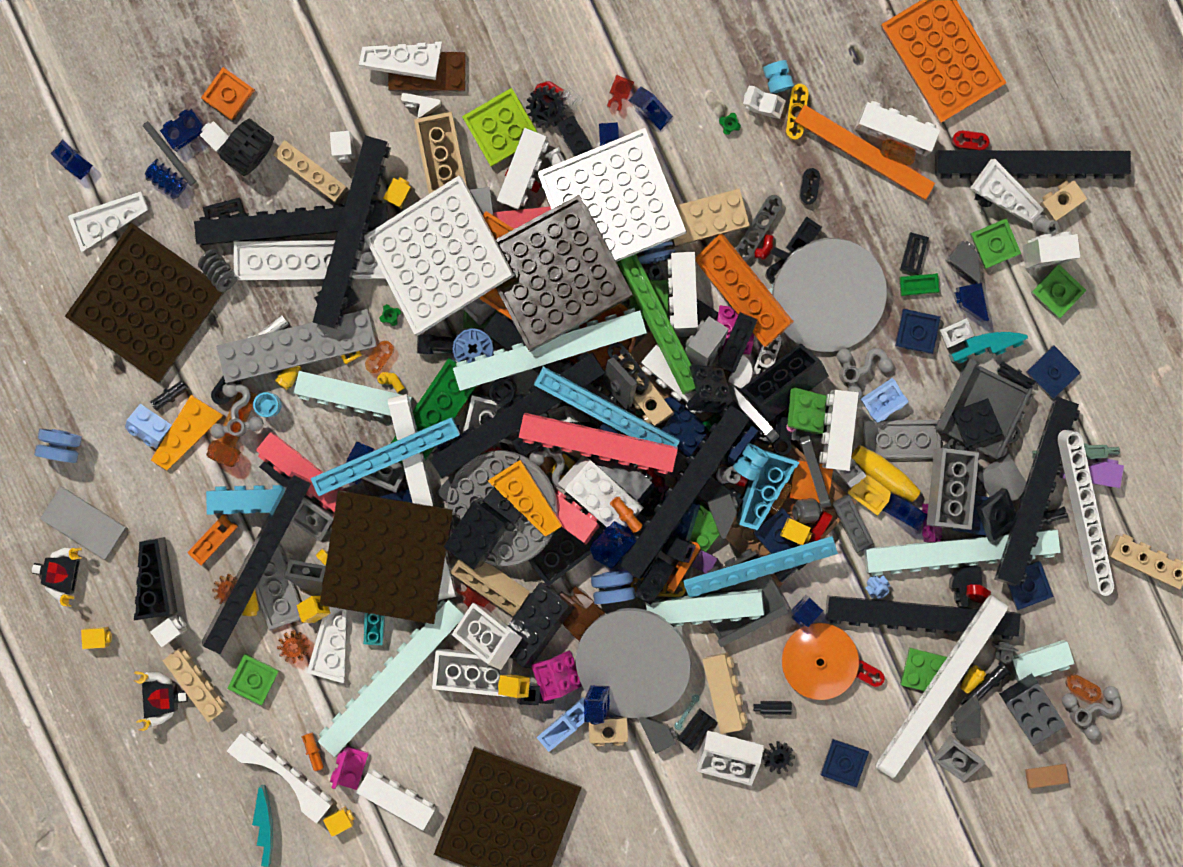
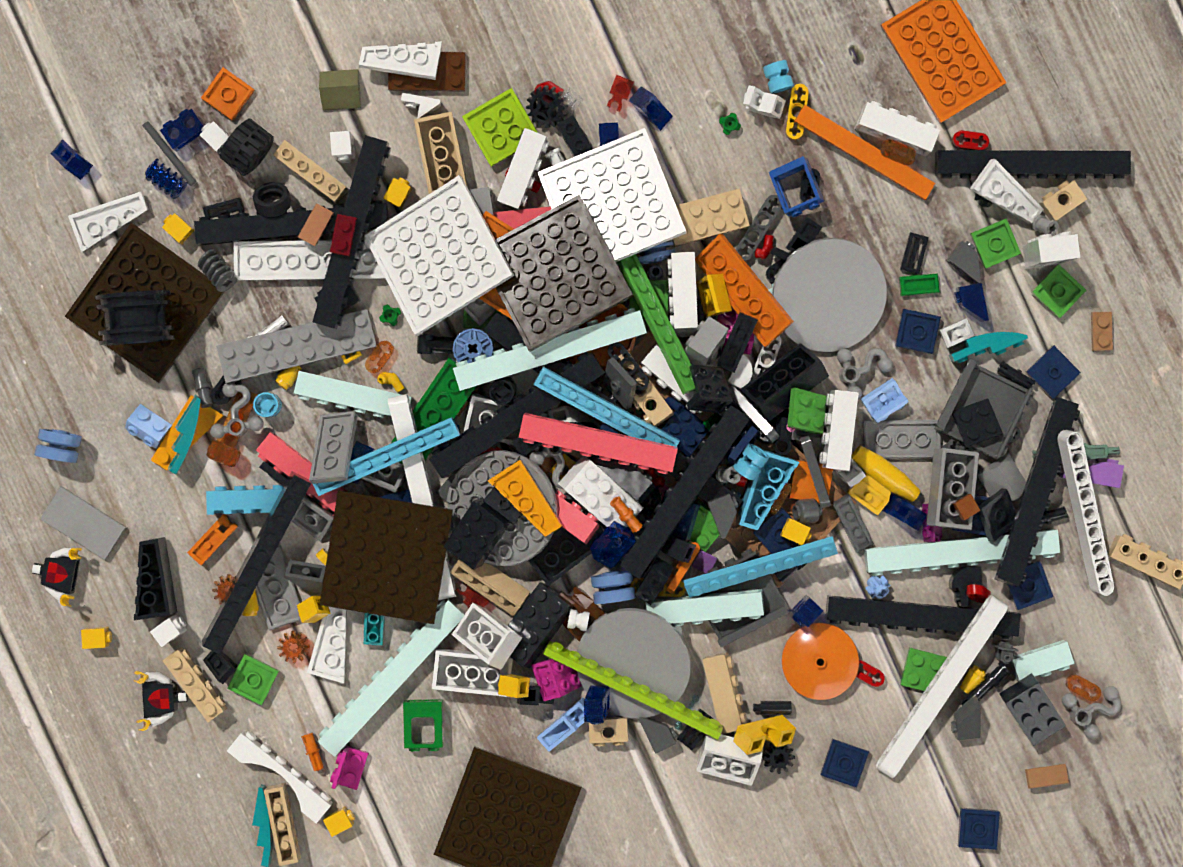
black pin [150,380,189,411] -> none
white brick [356,770,436,830] -> none
red beam [808,511,833,543] -> none
light grey slope [933,735,985,782] -> none
none -> black wheel [95,290,175,345]
none -> yellow brick [162,213,195,244]
none -> teal slope [168,394,201,474]
none -> dark grey pin [192,368,213,408]
none -> black slope [203,651,237,684]
none -> black tyre [252,182,291,217]
none -> tan brick [264,783,301,866]
none -> nougat tile [298,203,334,247]
none -> light grey tile [309,411,358,484]
none -> olive slope [319,69,361,111]
none -> dark red plate [330,214,357,257]
none -> green window [403,699,444,752]
none -> lime plate [543,641,723,740]
none -> white wheel [567,609,590,631]
none -> yellow slope [696,274,732,319]
none -> yellow arch [733,715,796,755]
none -> blue window [769,156,824,217]
none -> dark orange tile [953,494,980,520]
none -> dark blue plate [957,808,1000,850]
none -> medium nougat plate [1091,312,1113,351]

